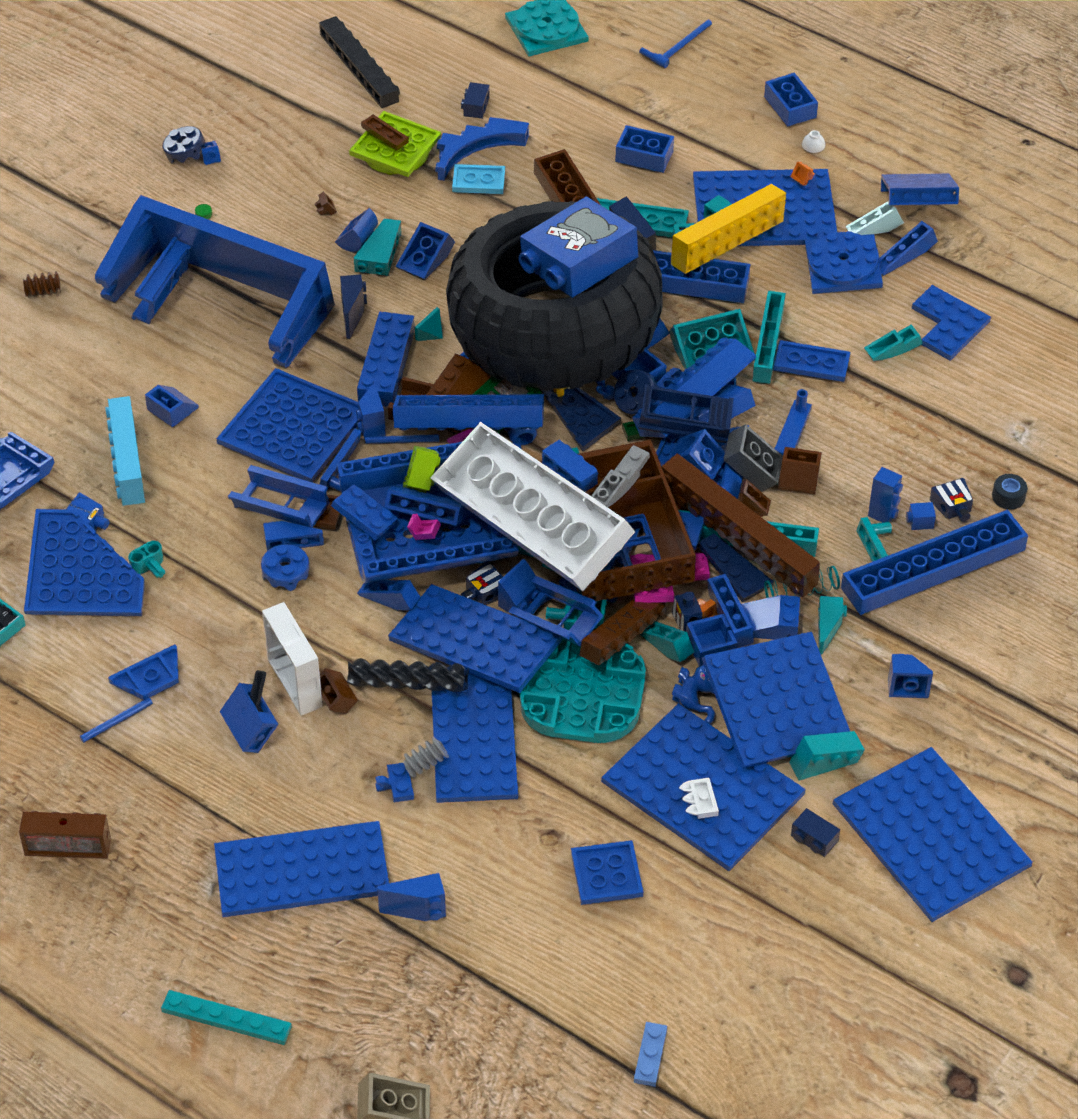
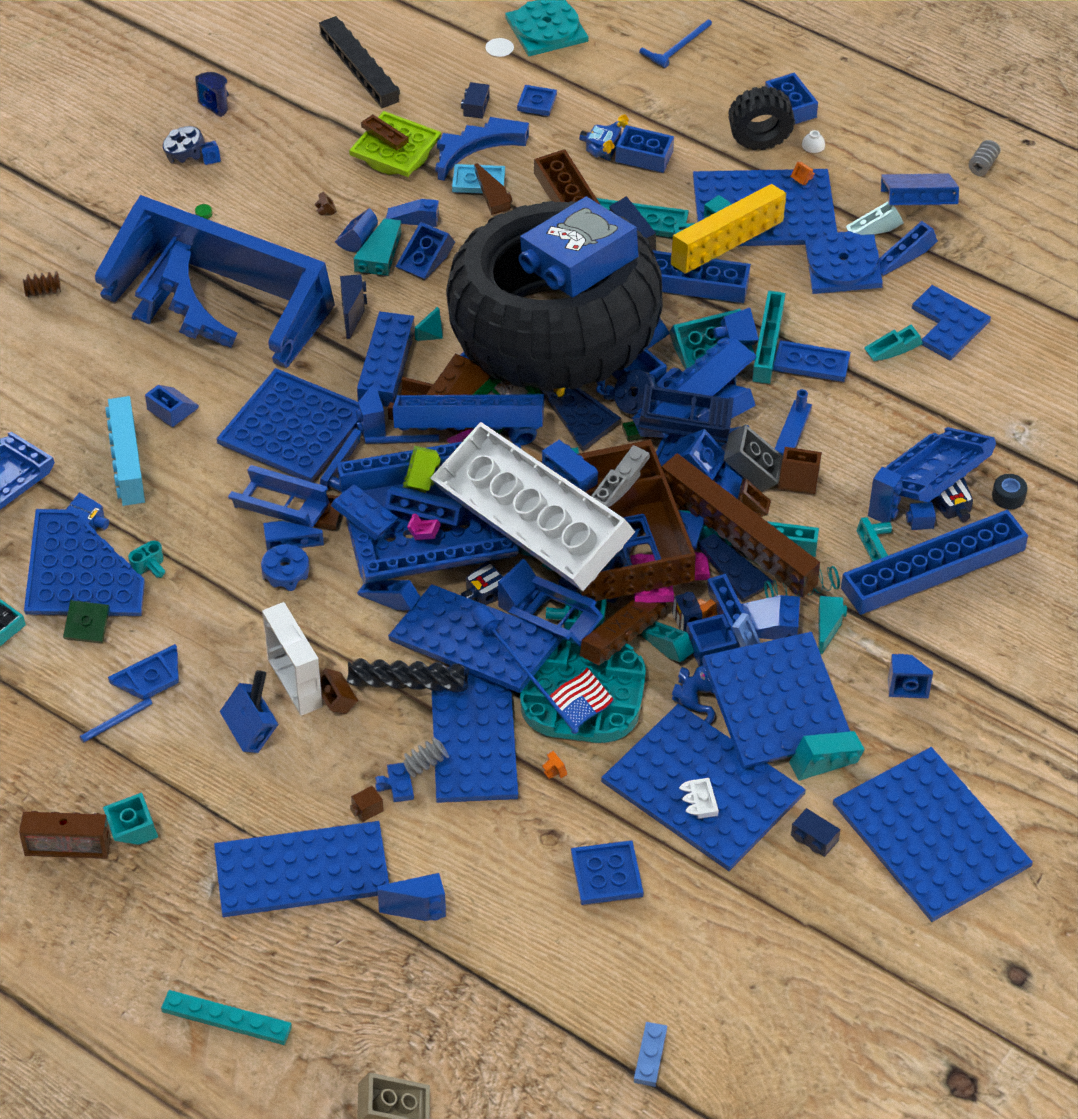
none -> dark green plate [63,600,110,644]
none -> teal slope [103,792,159,845]
none -> blue arch [158,245,238,348]
none -> clear blue brick [195,72,229,117]
none -> reddish brown brick [350,785,384,822]
none -> blue slope [386,199,439,227]
none -> flag [472,606,613,734]
none -> reddish brown slope [474,163,513,215]
none -> white sticker [486,38,514,57]
none -> blue plate [517,85,557,116]
none -> orange tile [542,751,567,779]
none -> blue torso [579,114,629,161]
none -> blue torso [713,308,759,346]
none -> black tyre [728,86,795,150]
none -> medium blue plate [732,613,761,647]
none -> blue slope [872,427,996,502]
none -> light grey piece [968,140,1001,176]

